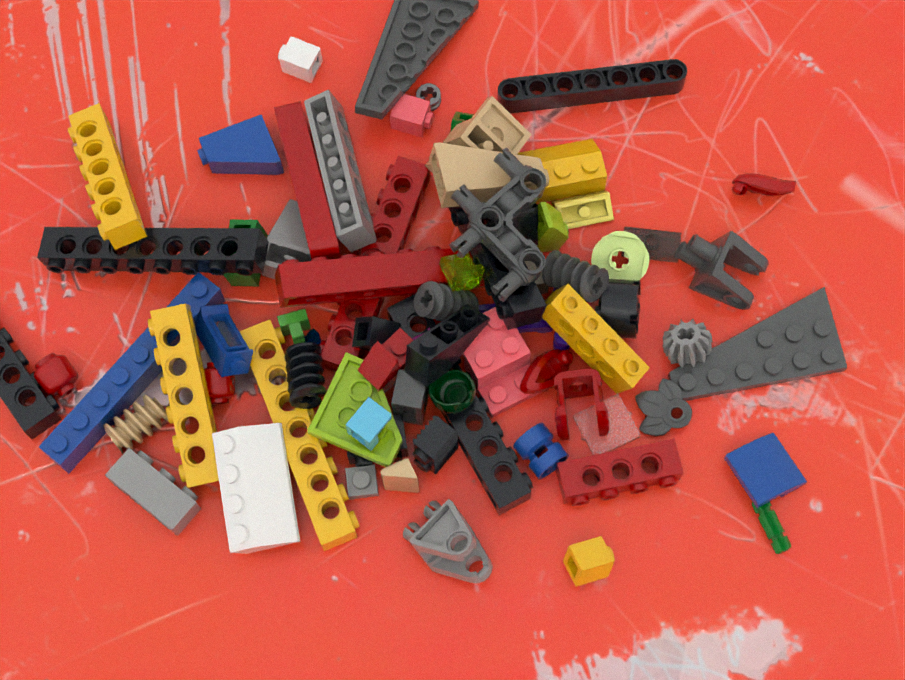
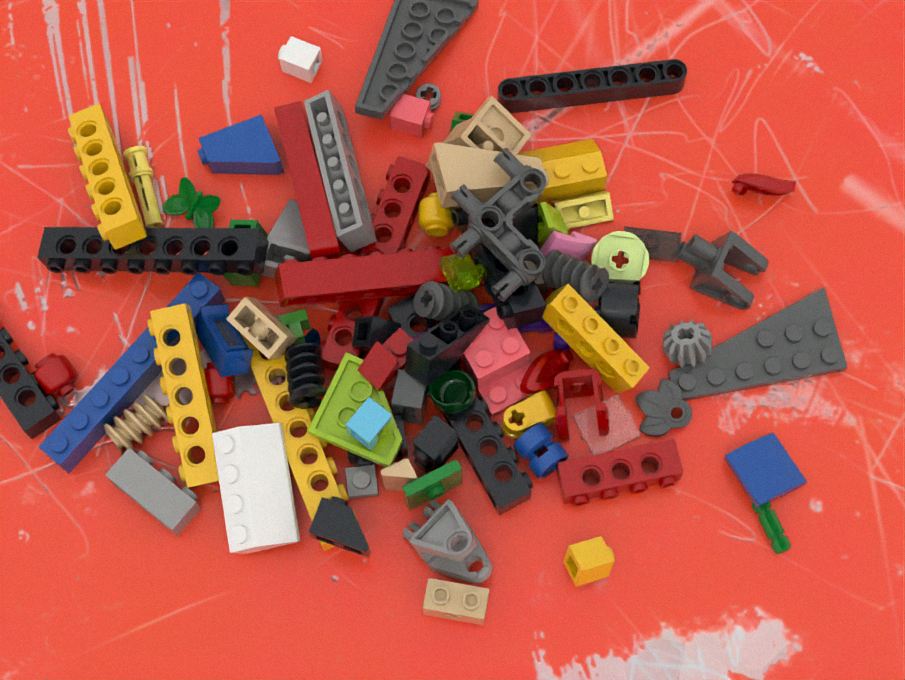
none -> light yellow pin [123,146,164,228]
none -> green piece [162,177,221,228]
none -> tan brick [226,297,298,359]
none -> black slope [309,496,371,558]
none -> green plate [402,460,462,511]
none -> yellow head [418,192,455,237]
none -> tan brick [423,578,489,625]
none -> yellow piece [502,390,556,439]
none -> bright pink slope [540,231,597,261]

